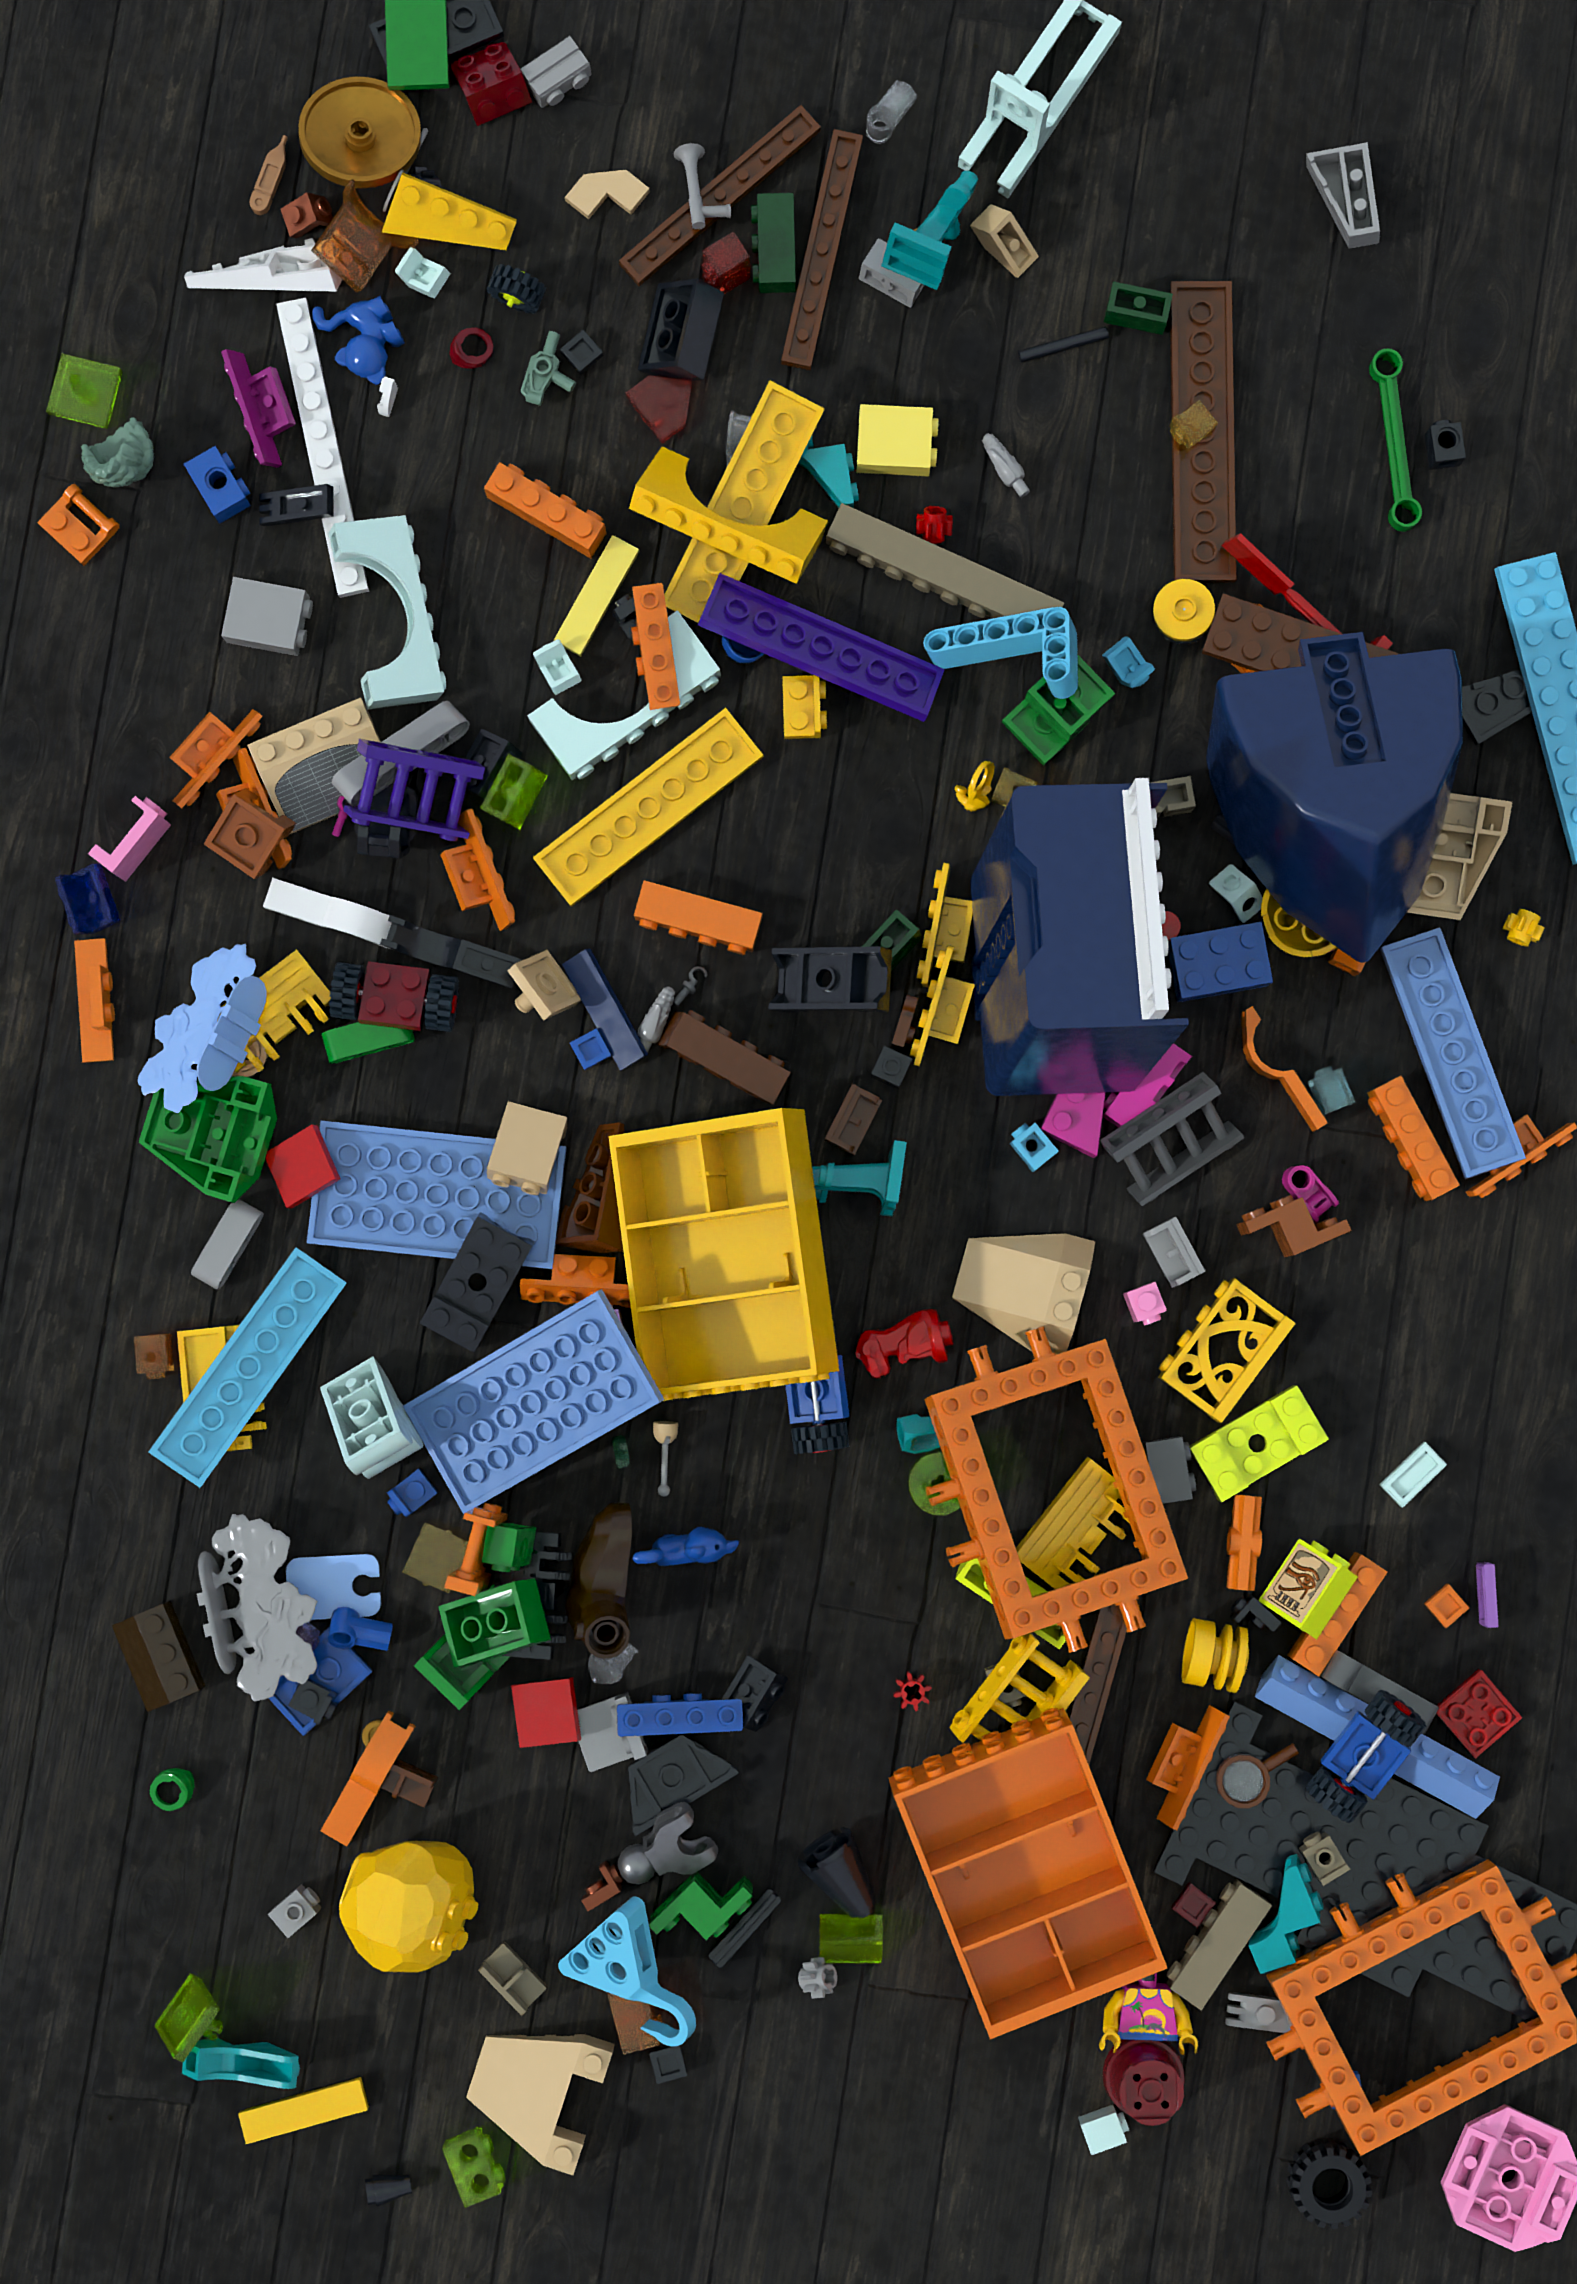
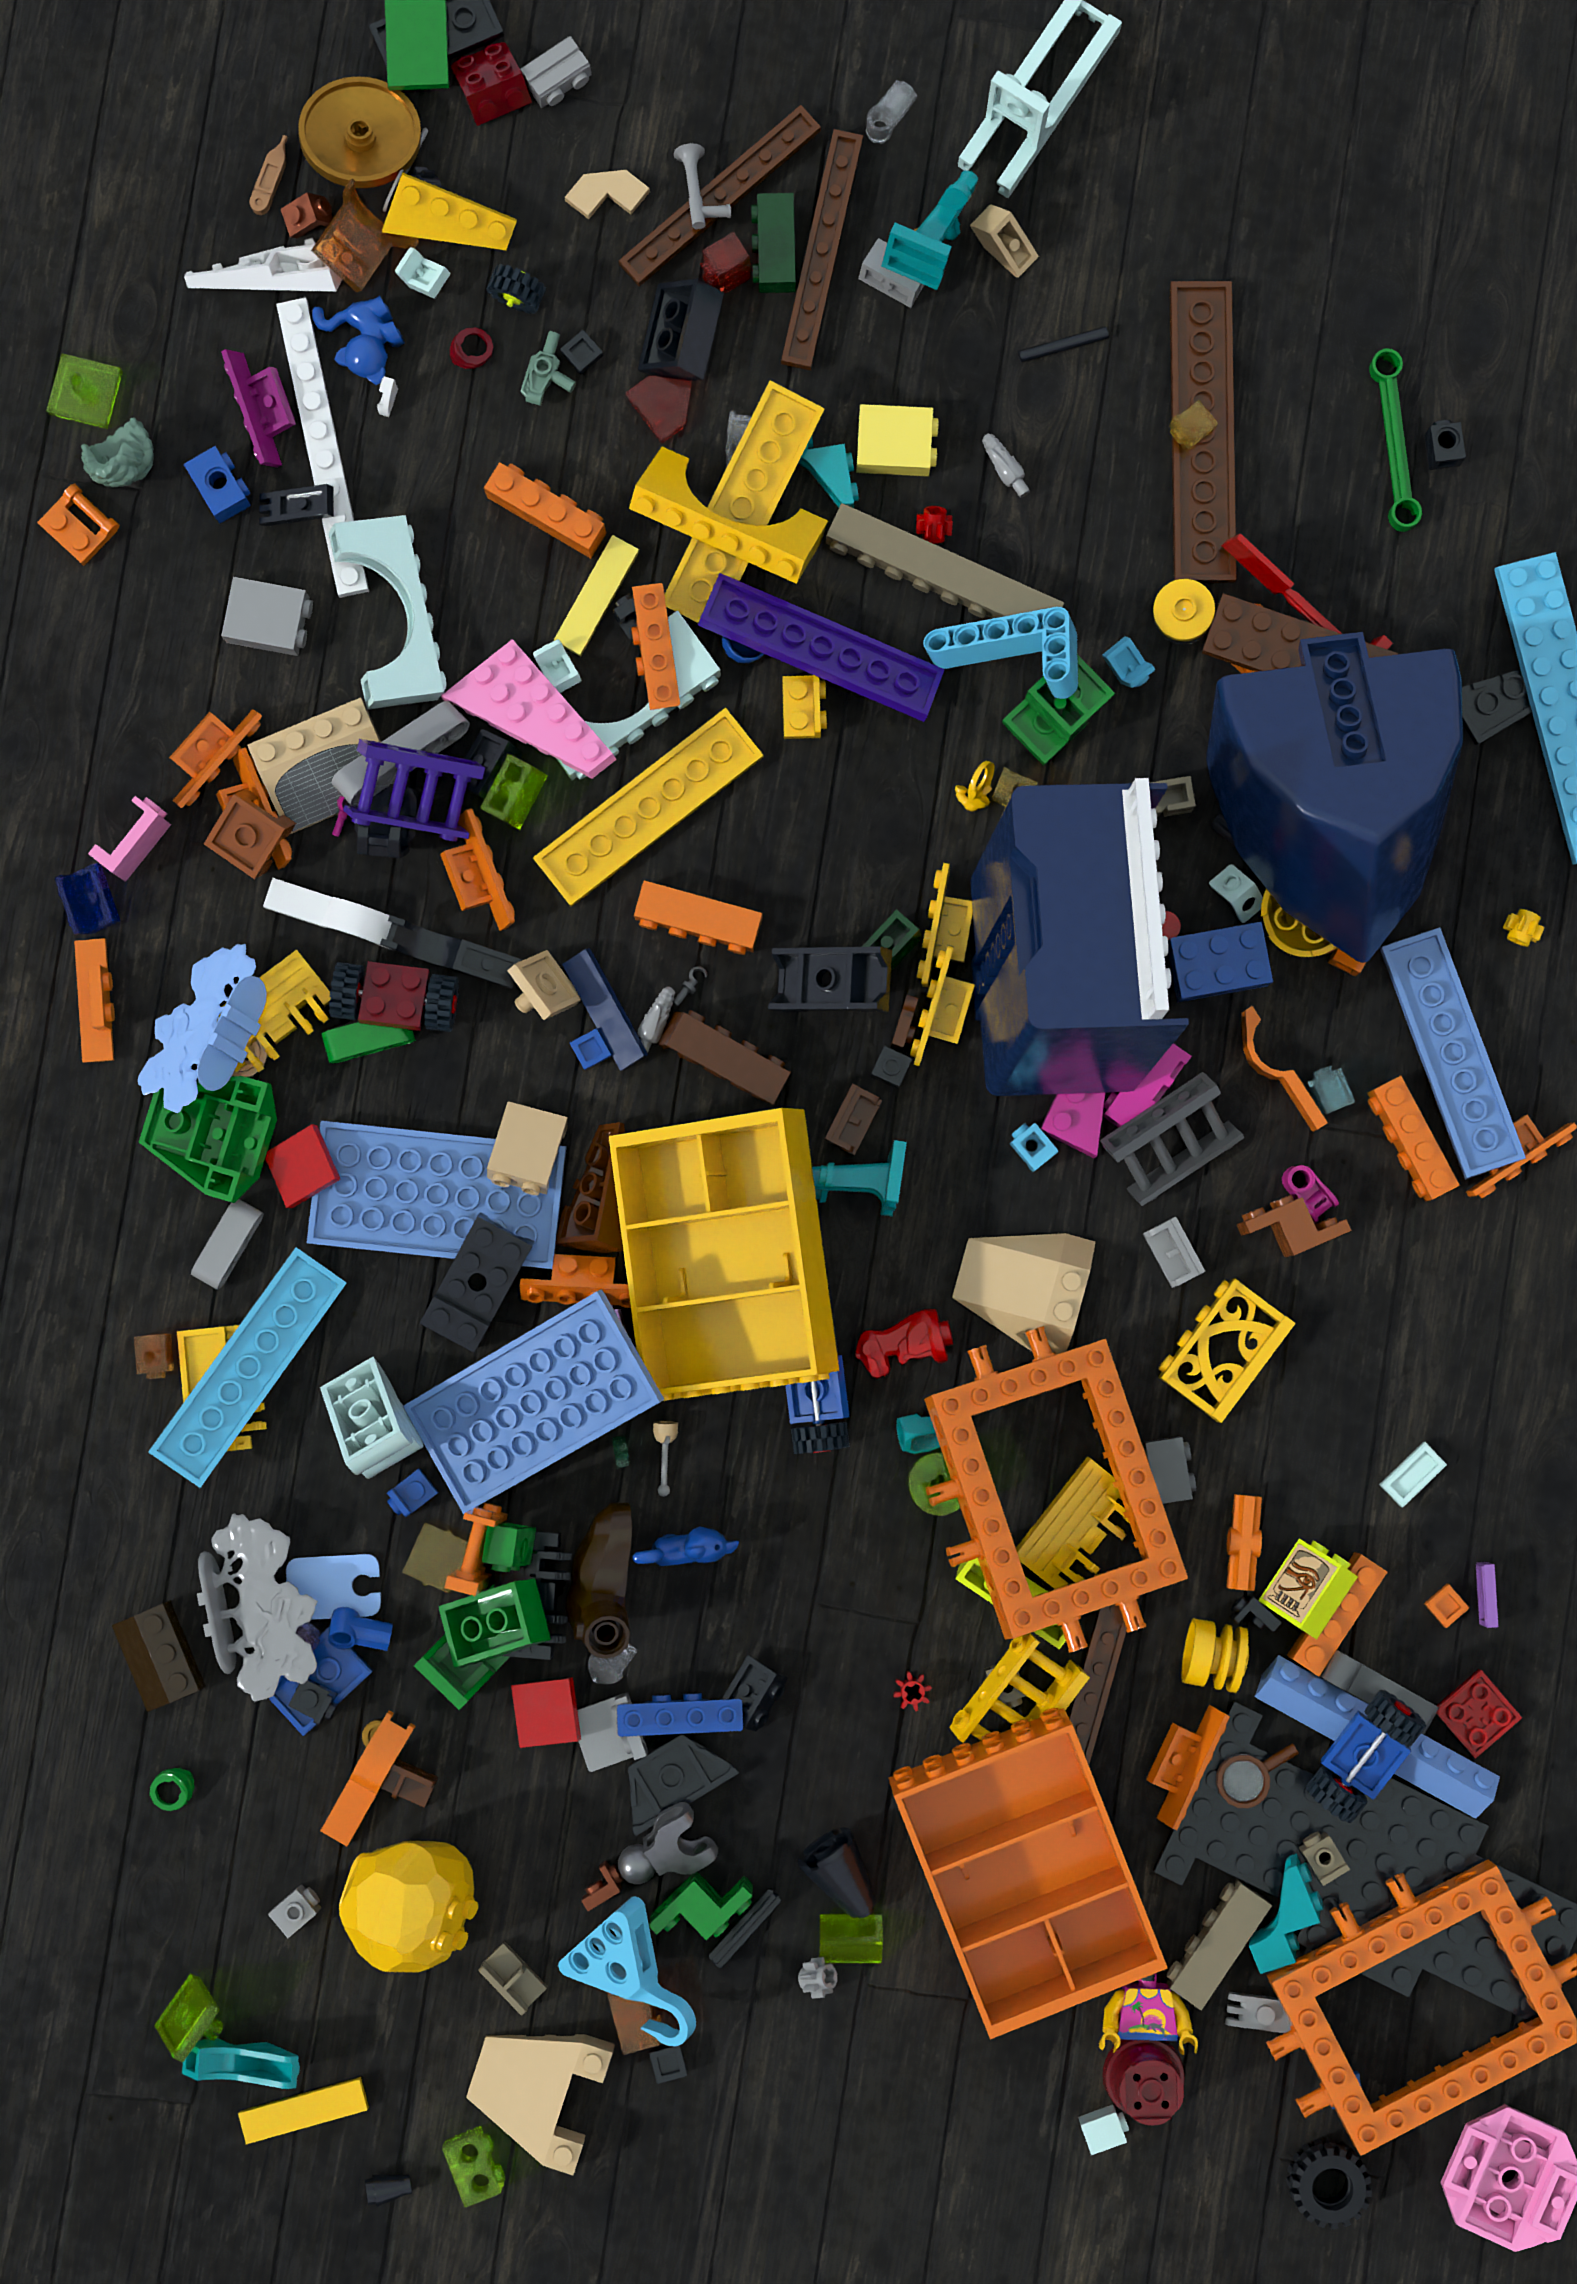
dark green brick [1103,281,1173,335] -> none
bright pink brick [1123,1282,1167,1326] -> none
dark red tile [1171,1882,1216,1928] -> none
neon yellow piece [1189,1385,1329,1502] -> none
light grey wedge [1306,142,1380,249] -> none
tan wedge [1407,793,1512,920] -> none
none -> bright pink wing [441,639,616,779]

